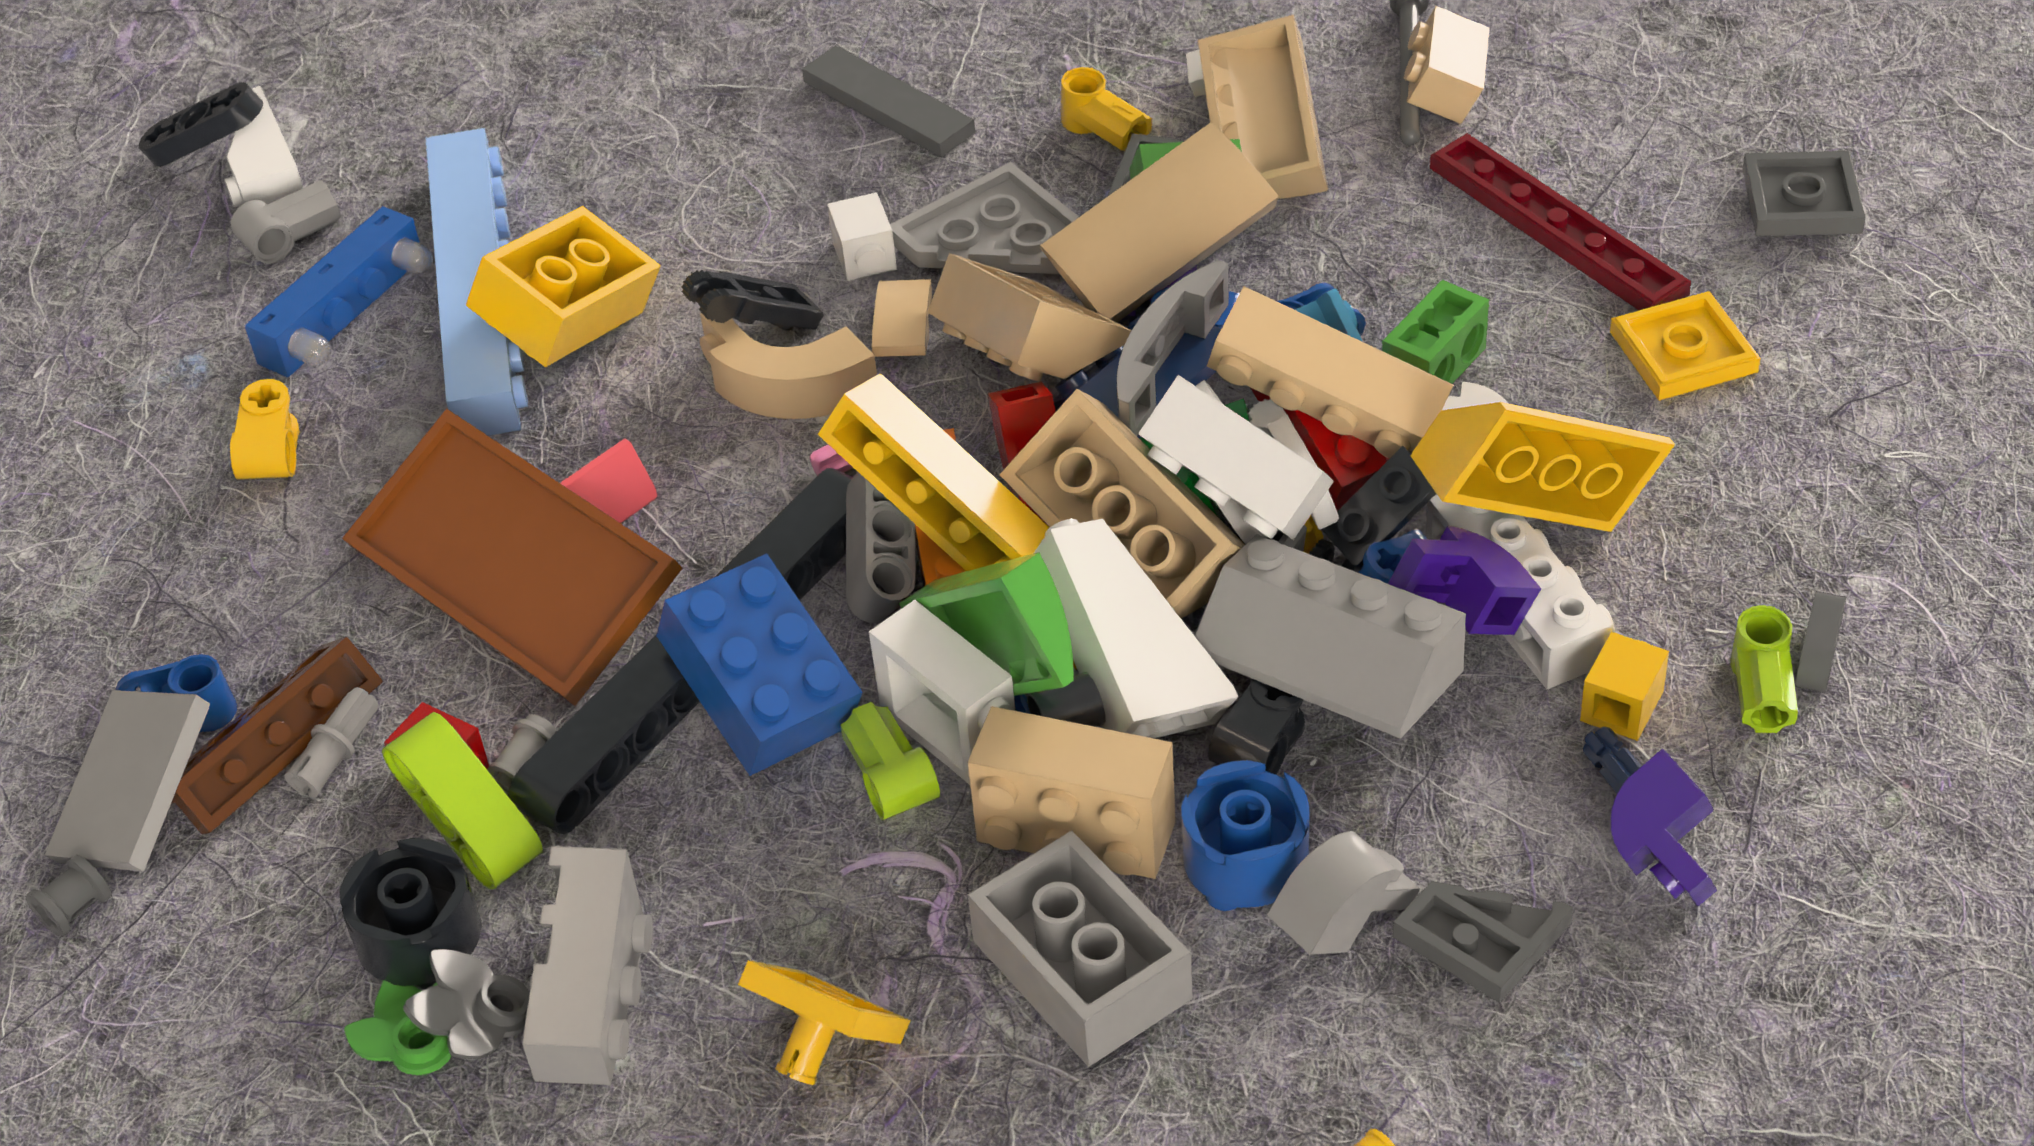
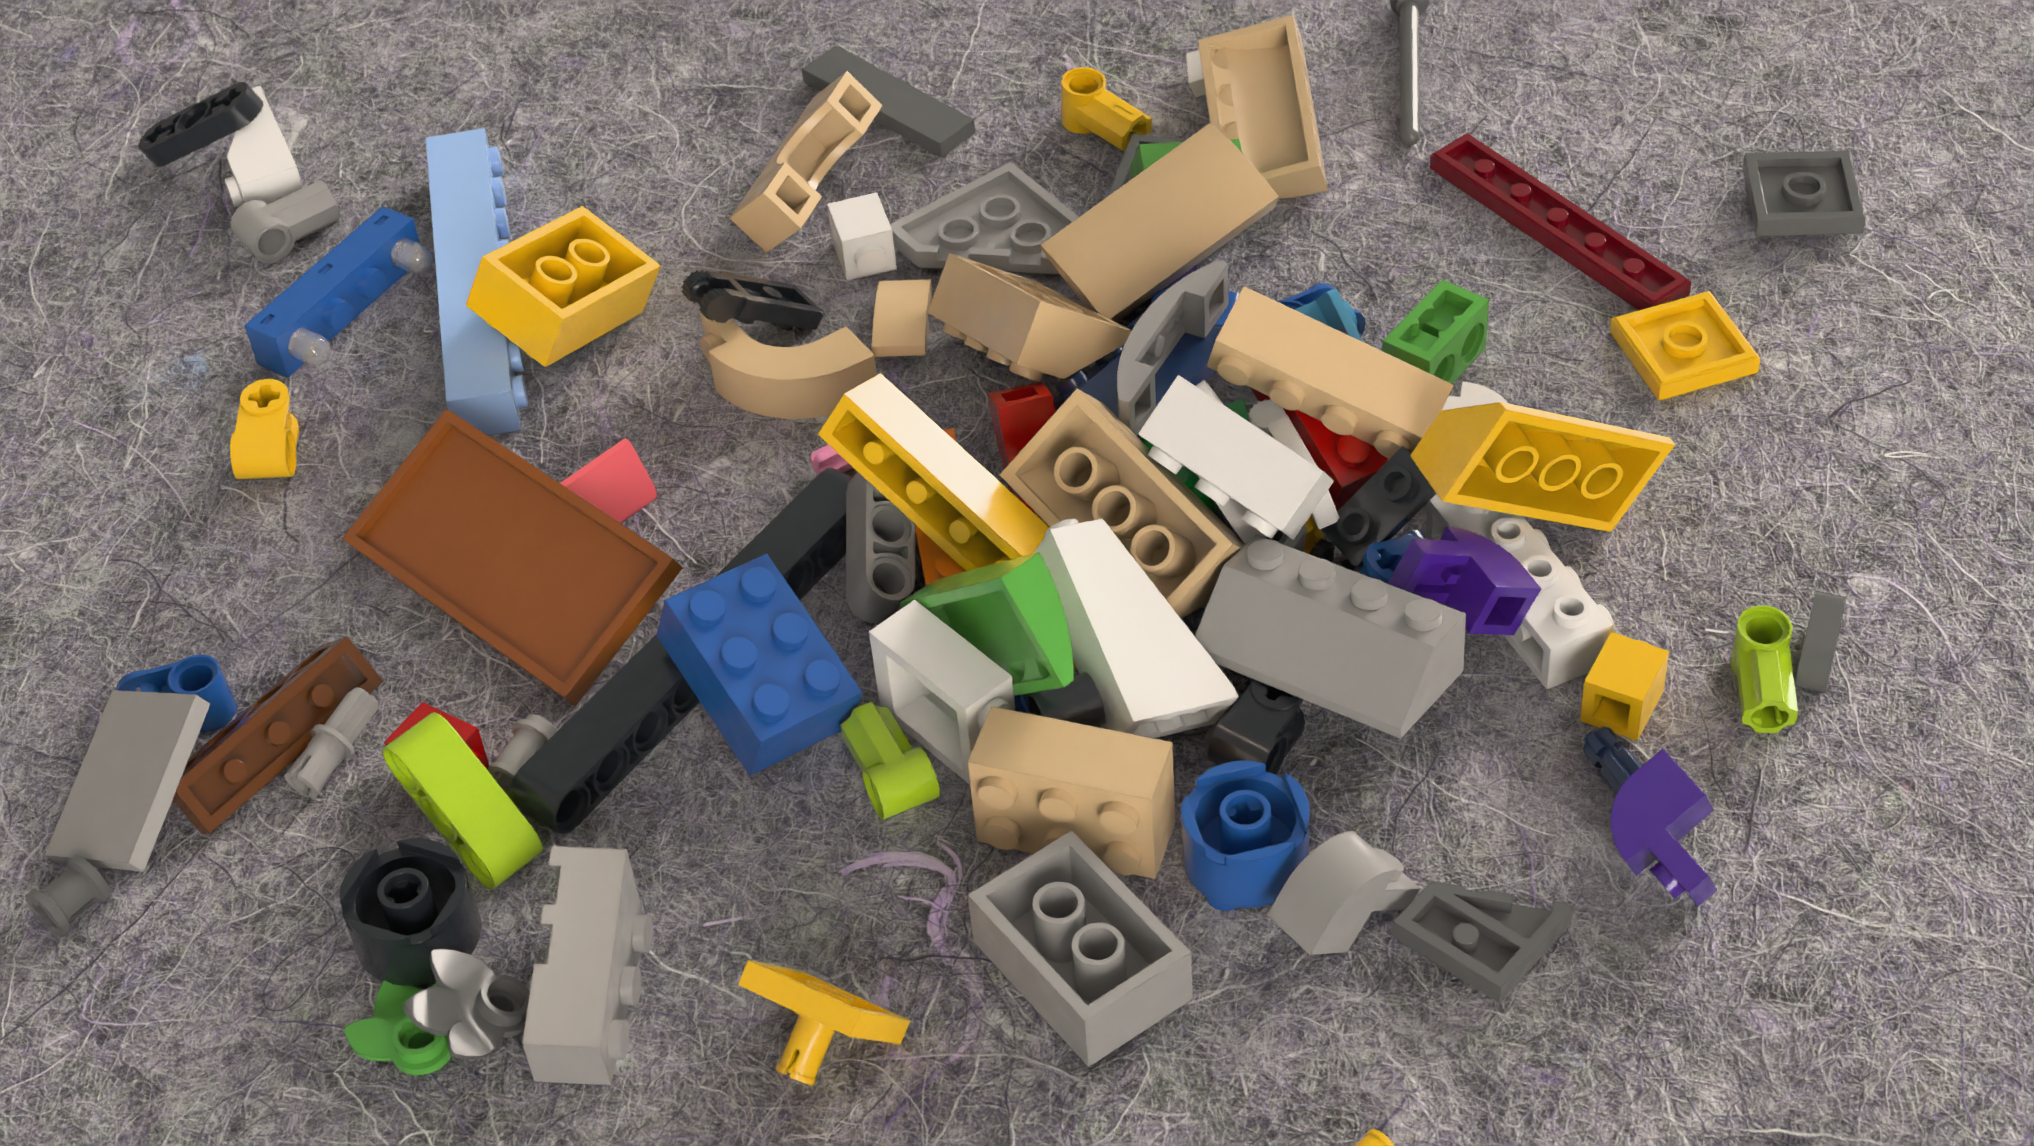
tan brick [1404,6,1489,124] -> none
none -> tan arch [730,71,883,253]

